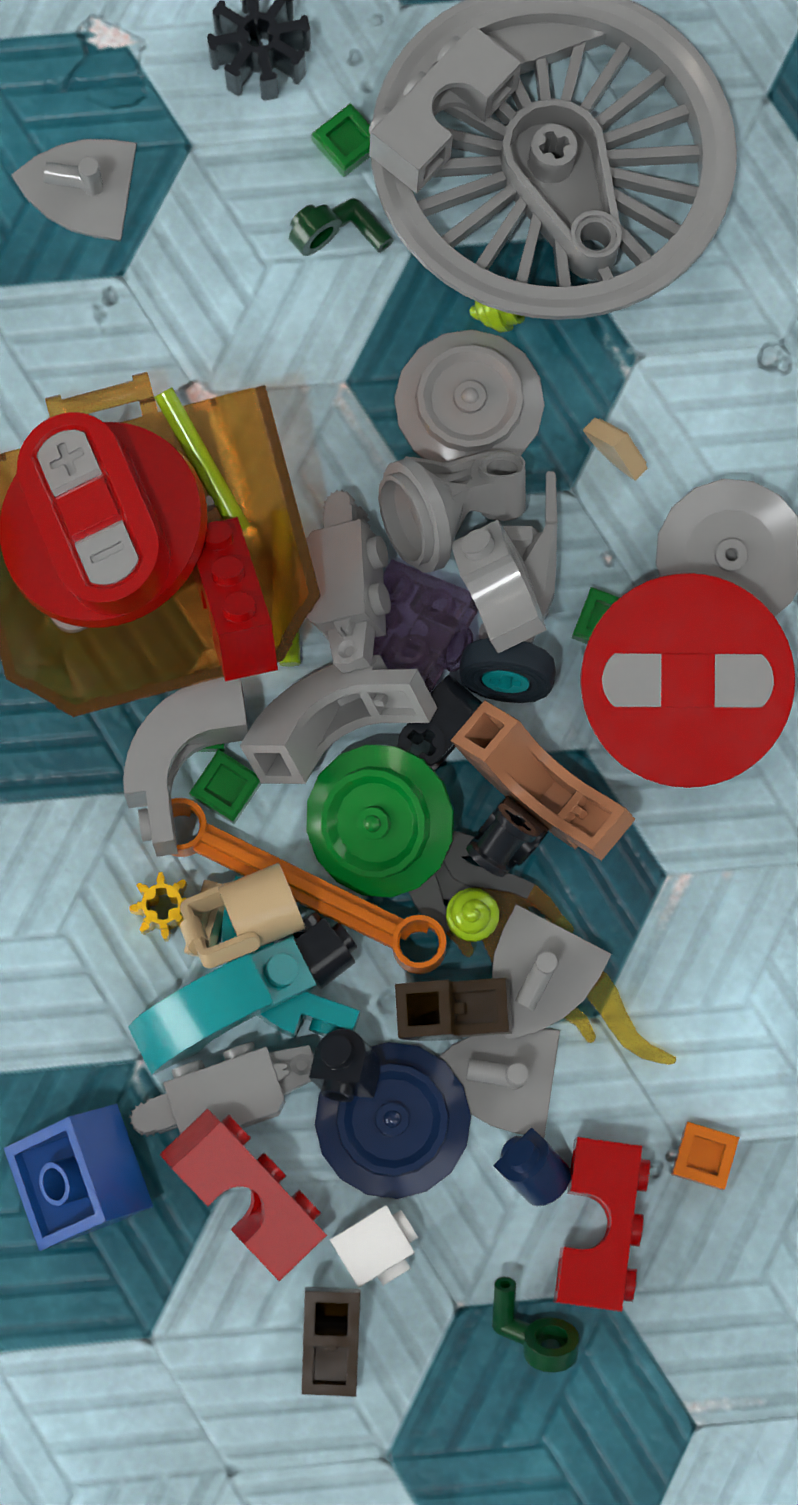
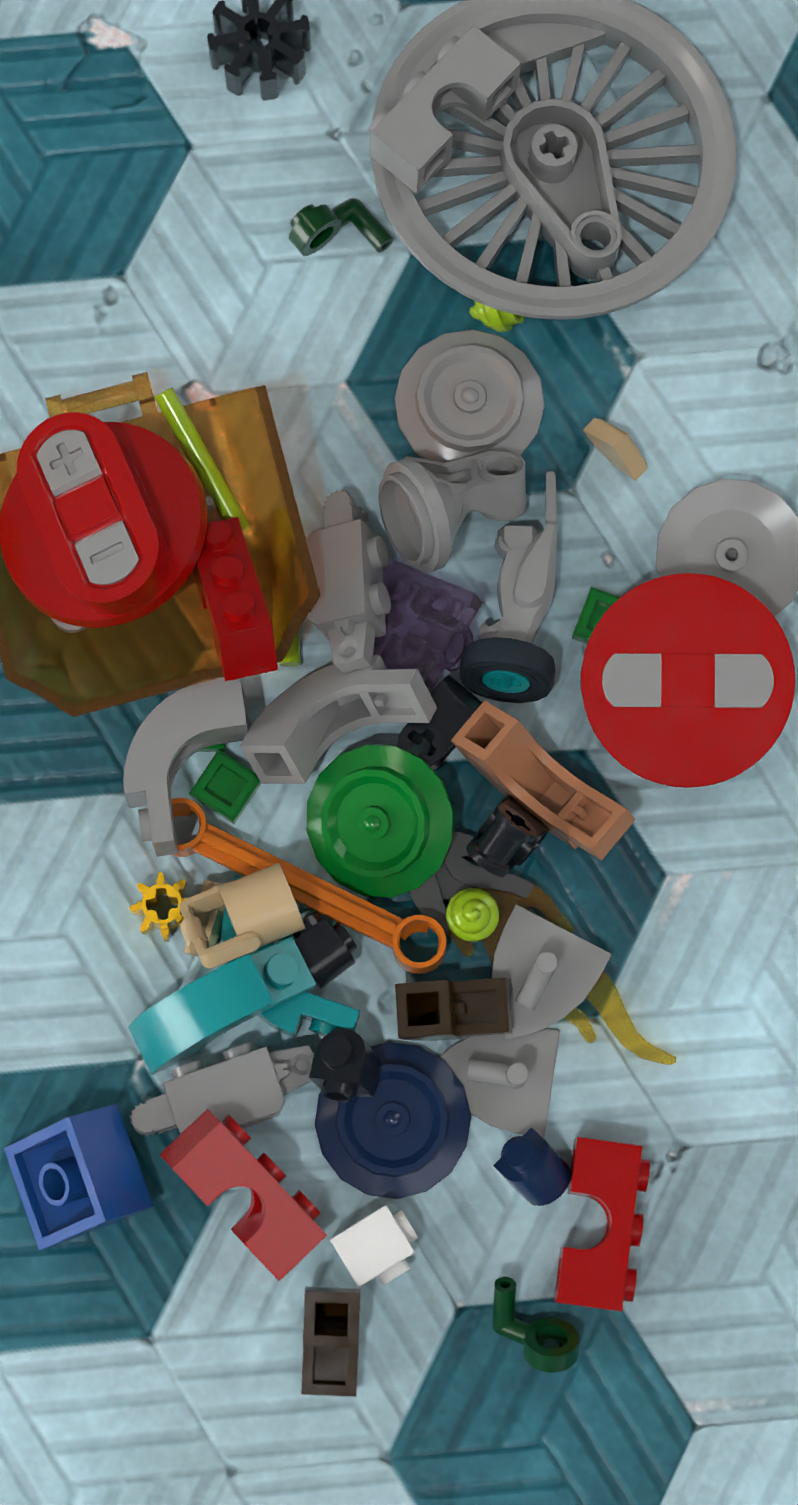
light grey shield [11,139,137,241] -> none
green tile [311,103,370,177] -> none
light grey arch [451,520,547,653] -> none
orange tile [671,1122,740,1191] -> none

